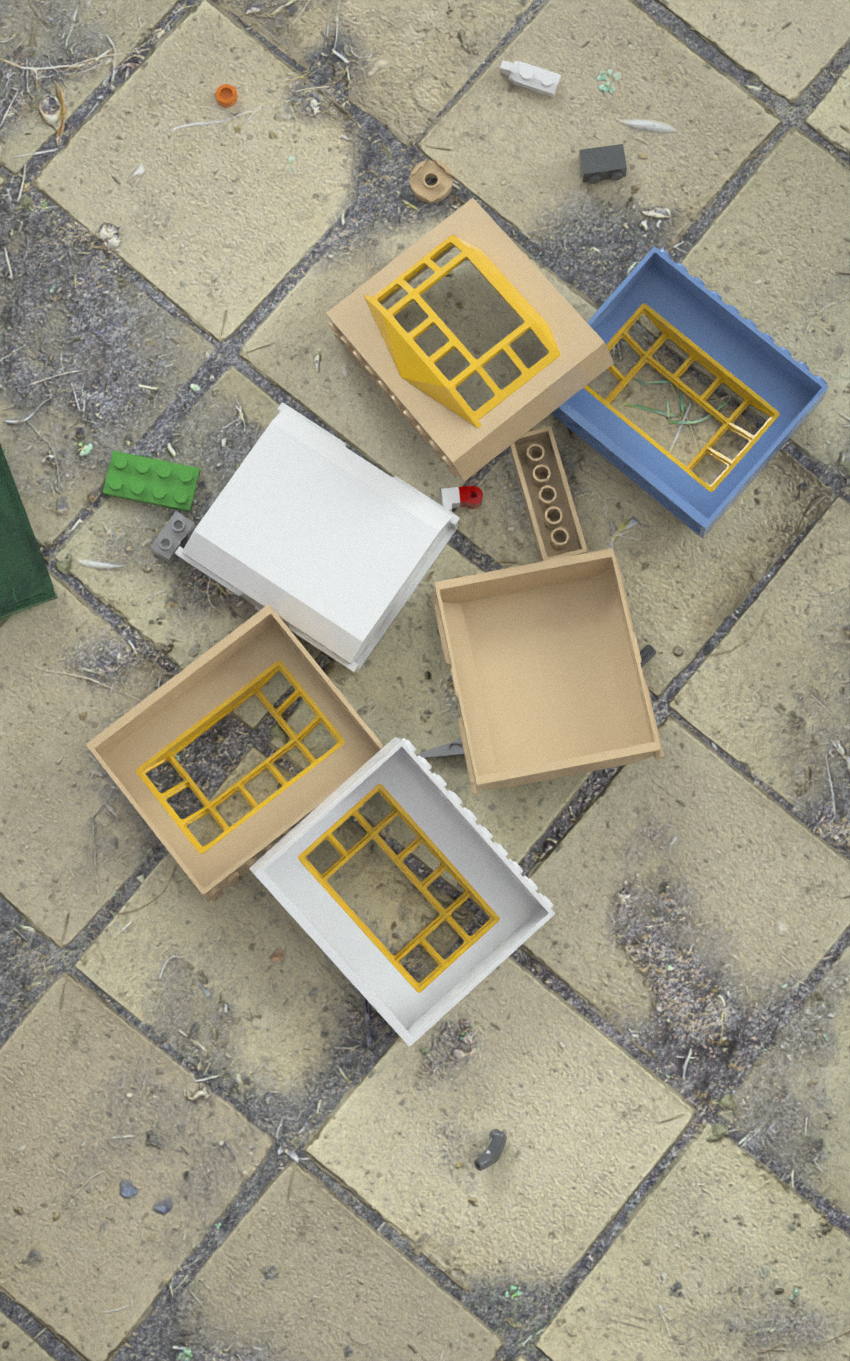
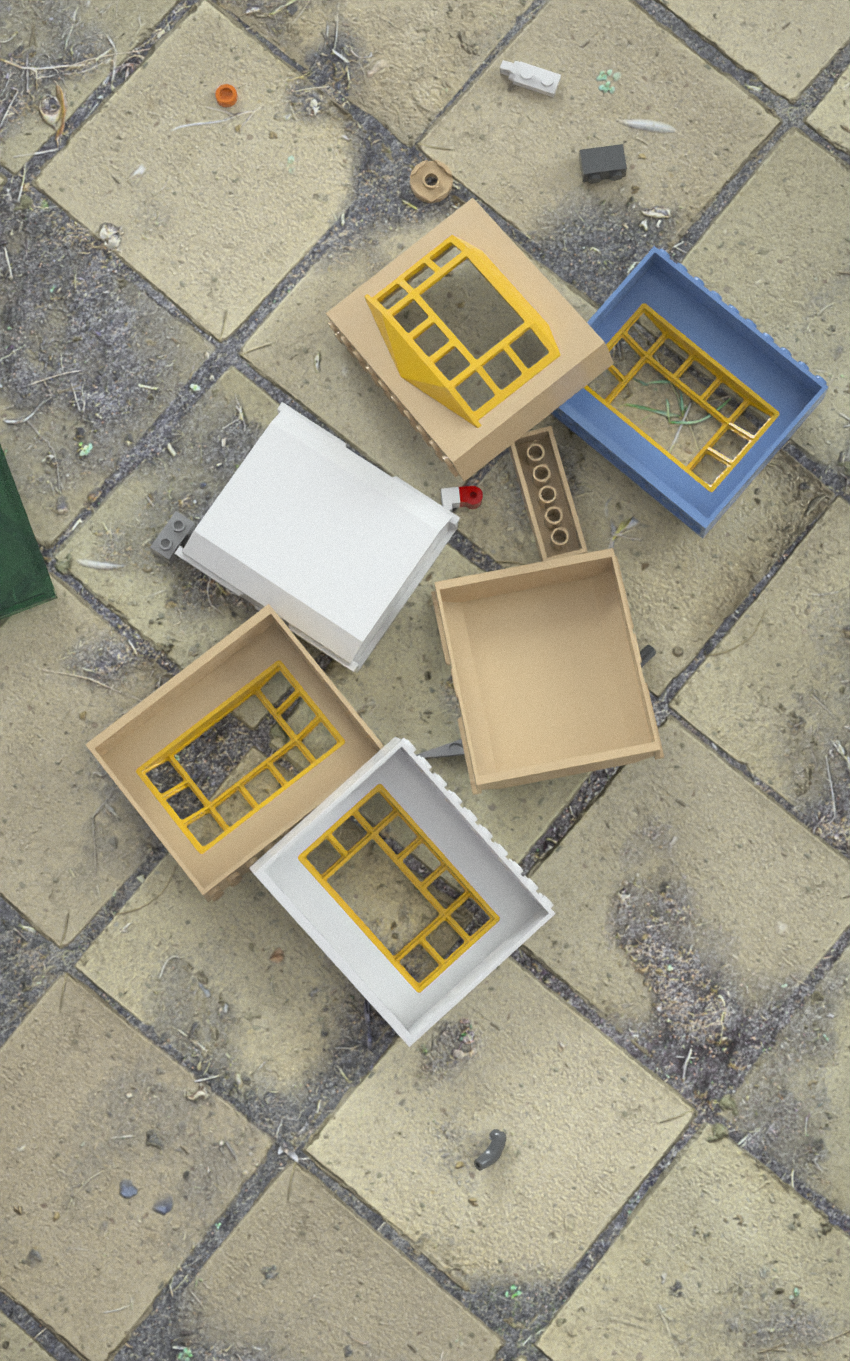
bright green plate [103,451,201,513] -> none

